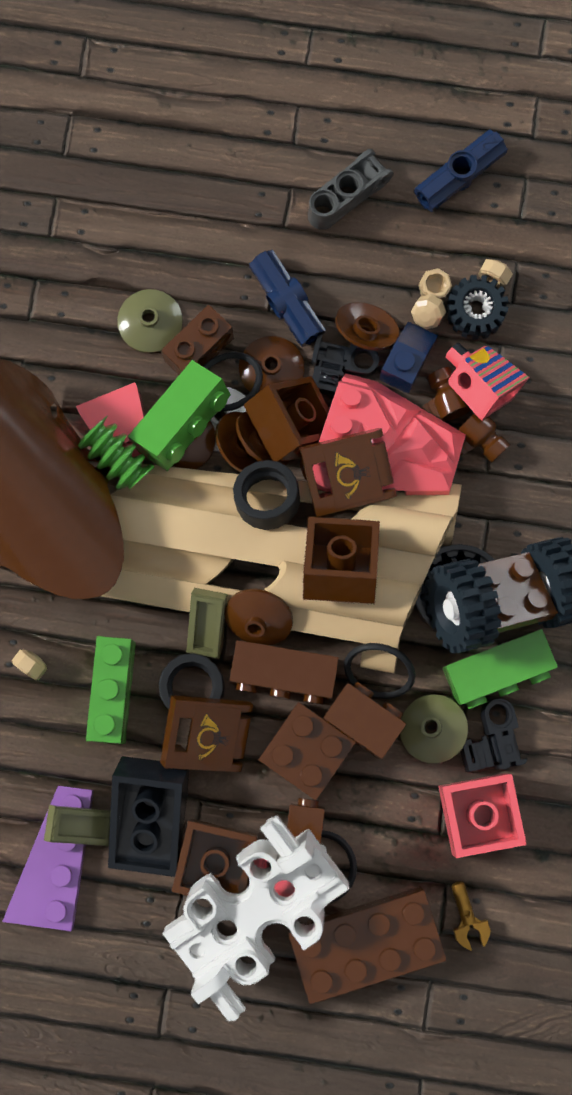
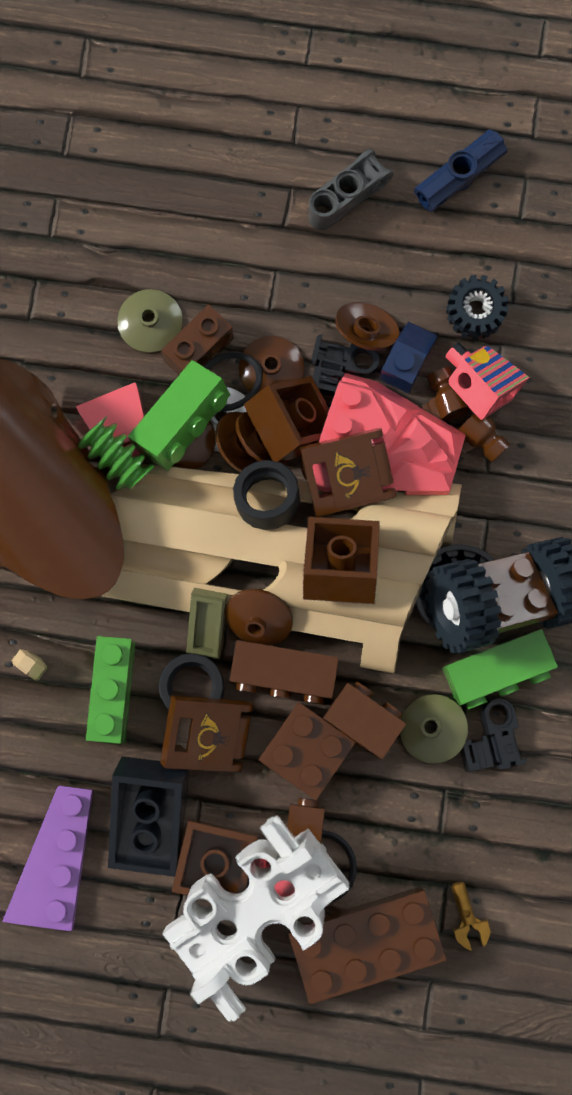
olive tile [44,805,111,846] -> none
dark blue piece [249,249,326,347] -> none
black tyre [344,643,416,699] -> none
tan tile [411,294,446,329] -> none
tan tile [419,268,452,301] -> none
coral brick [438,773,527,858] -> none
tan tile [478,259,513,289] -> none

